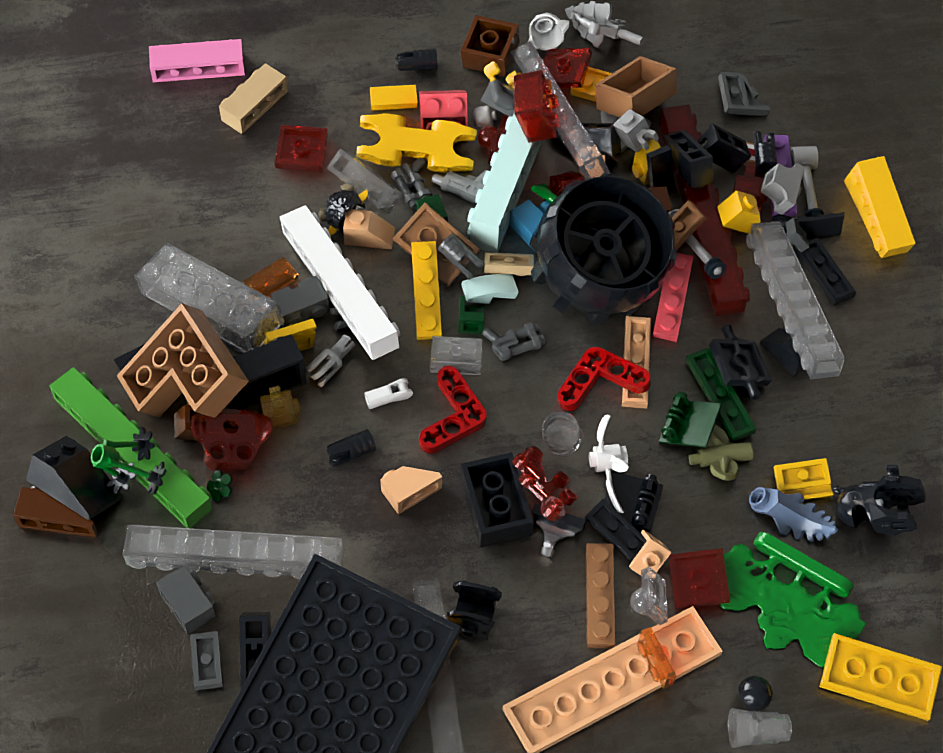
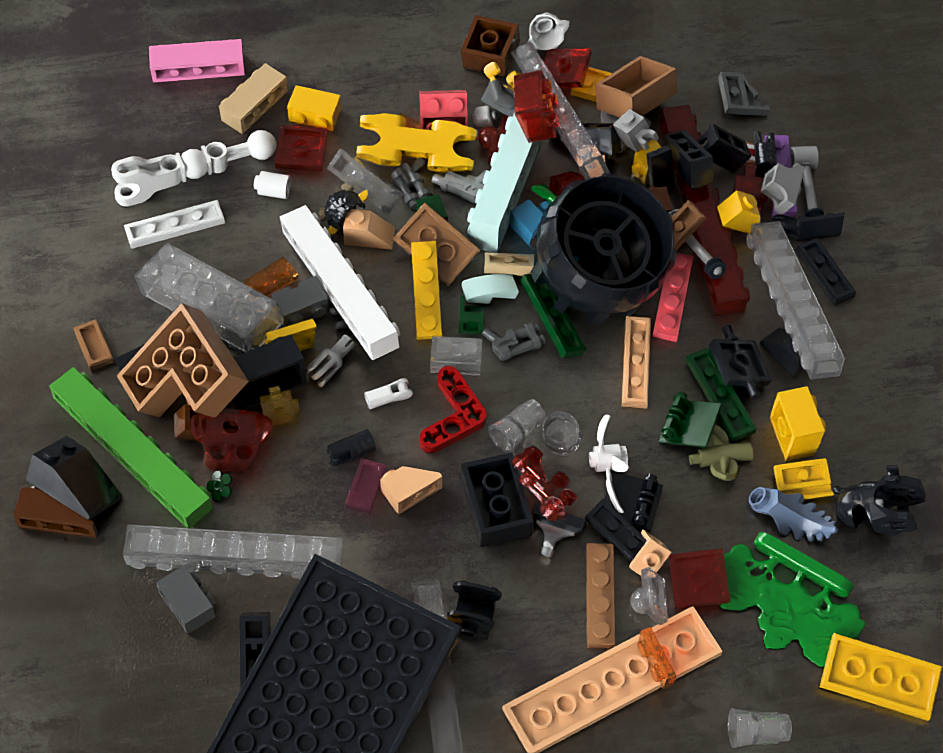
plant [91,426,167,495] -> none
dark grey plate [190,631,223,691] -> none
yellow tile [370,85,418,110] -> none
black hinge [395,48,438,71] -> none
dark grey hinge [438,233,485,280] -> none
red beam [557,347,651,411] -> none
light grey bar [565,1,645,48] -> none
black piece [738,676,773,712] -> none
dark grey plate [785,218,809,252] -> none
yellow wedge [844,156,916,258] -> none
none -> medium nougat tile [73,319,115,371]
none -> white piece [111,130,277,206]
none -> white tile [124,200,225,249]
none -> white brick [254,171,291,199]
none -> yellow brick [287,85,341,131]
none -> clear pink tile [345,458,386,514]
none -> clear plant [488,399,545,454]
none -> dark green plate [520,274,587,359]
none -> yellow brick [769,386,826,461]

